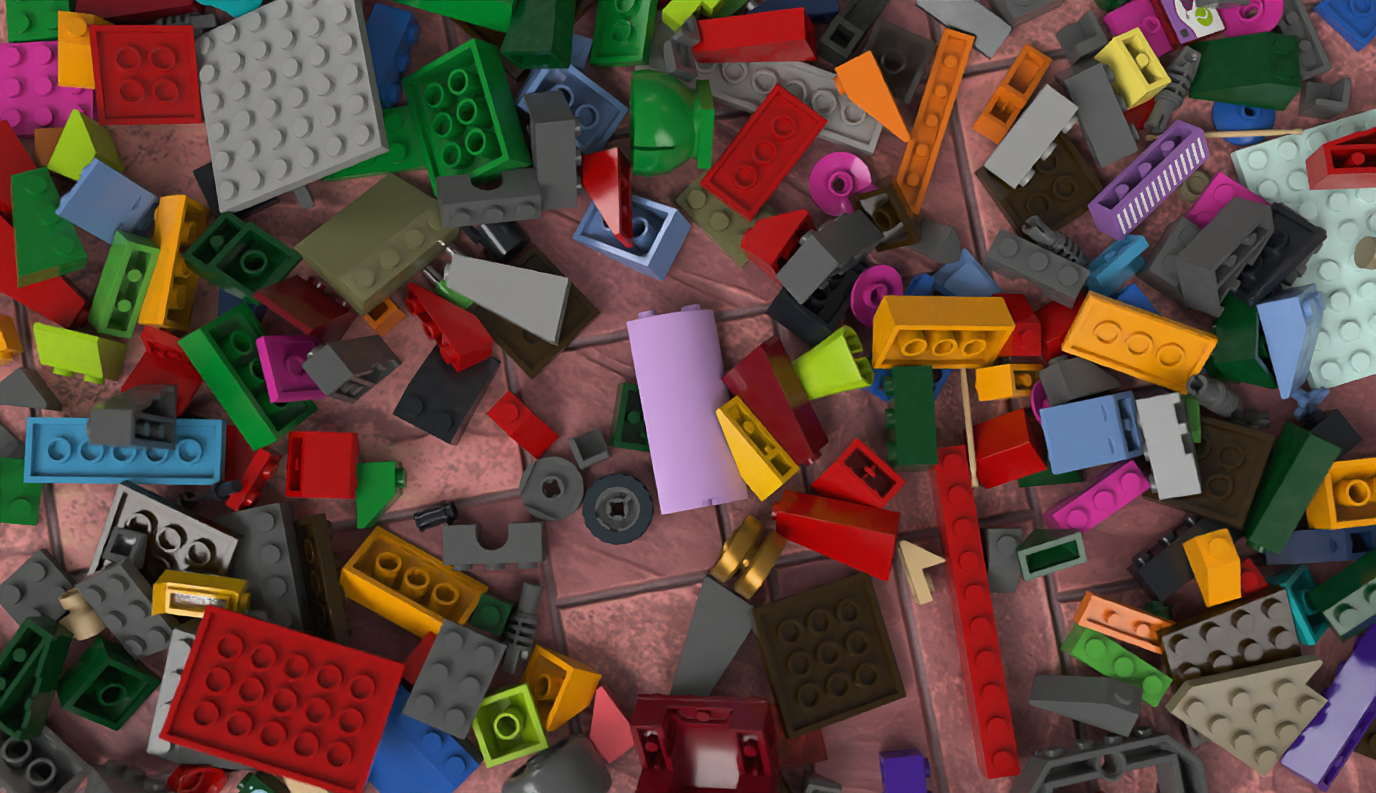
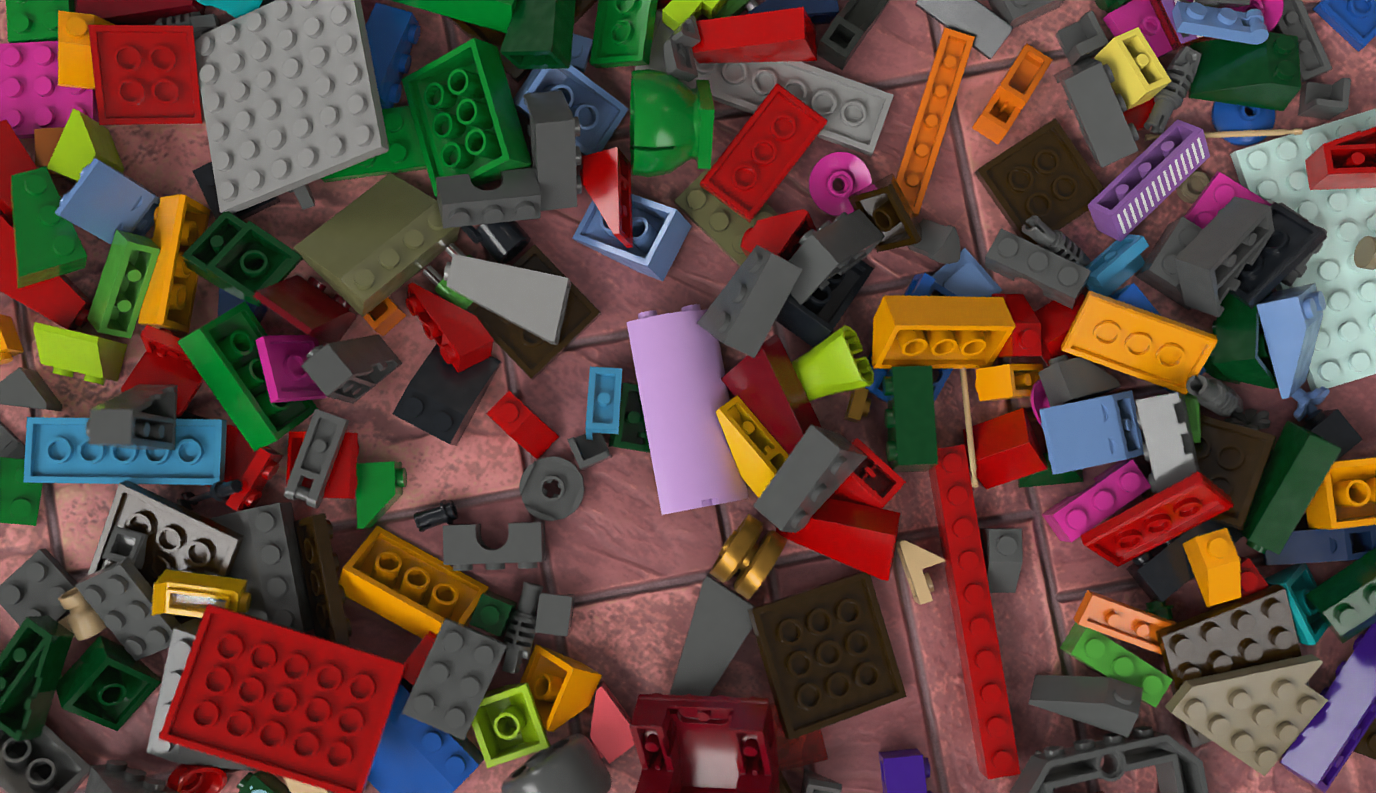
black wheel [582,473,654,545] -> none
orange slope [833,50,913,143] -> none
dark pink dish [851,264,903,328] -> none
clear smoke slope [862,17,939,104] -> none
light grey wedge [983,84,1079,189] -> none
dark green slope [1015,529,1088,581] -> none
none -> dark grey plate [284,409,350,509]
none -> dark grey panel [535,593,575,636]
none -> dark azure panel [585,367,622,440]
none -> dark grey wedge [697,245,803,358]
none -> dark grey wedge [753,425,867,533]
none -> pearl gold plate [844,388,871,422]
none -> red tile [1080,471,1234,567]
none -> medium blue plate [1172,1,1269,45]

